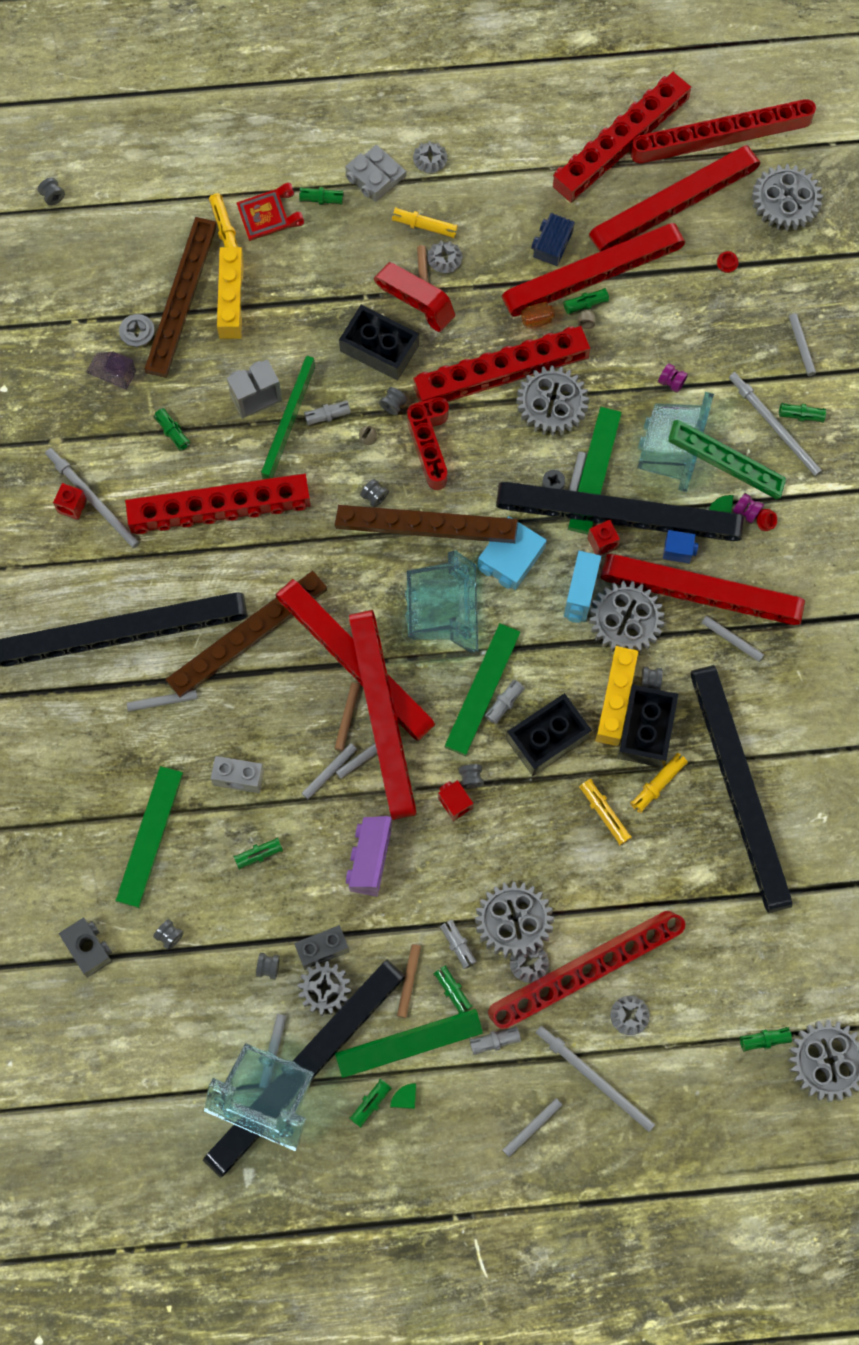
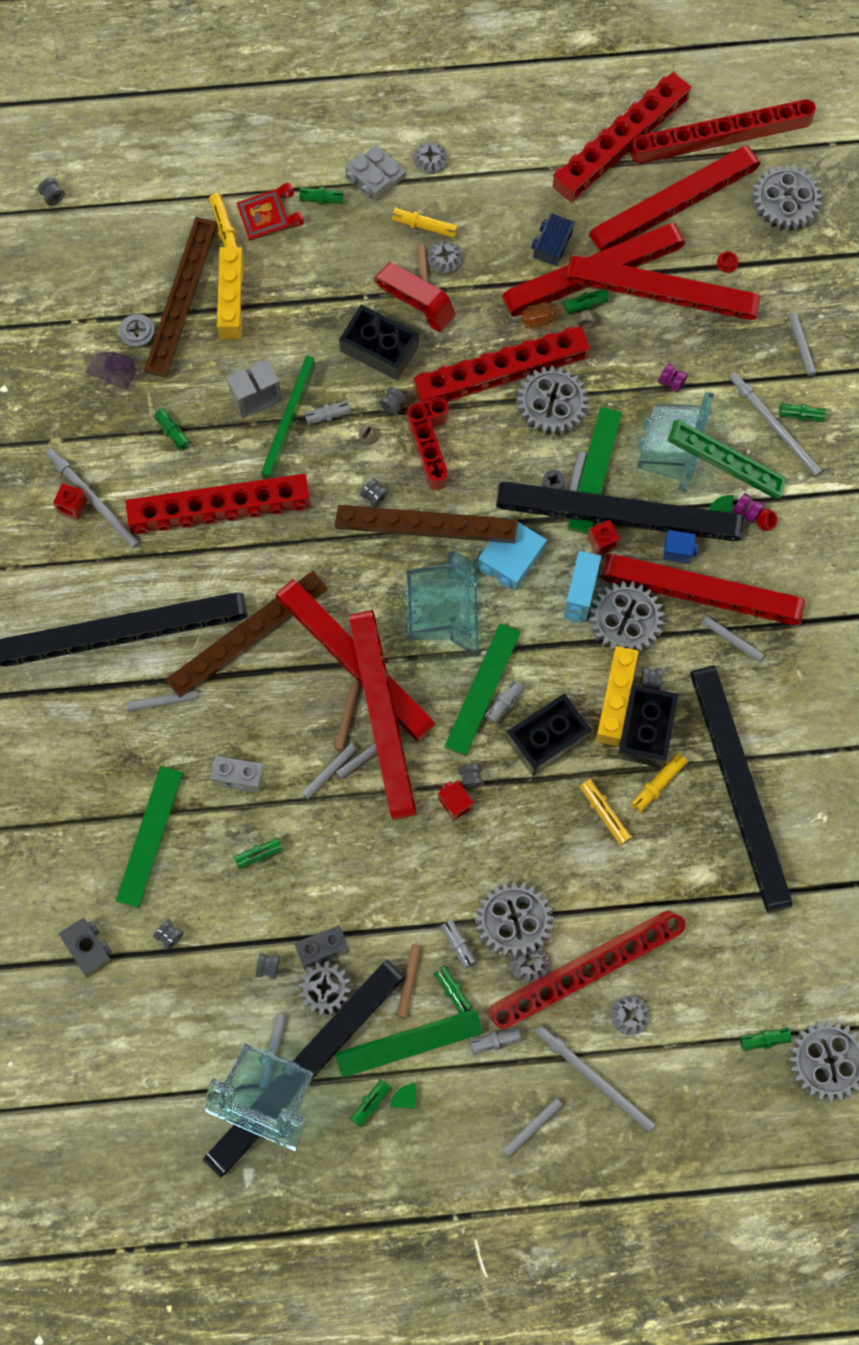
medium lavender slope [345,816,392,897] -> none
none -> red beam [566,256,761,320]

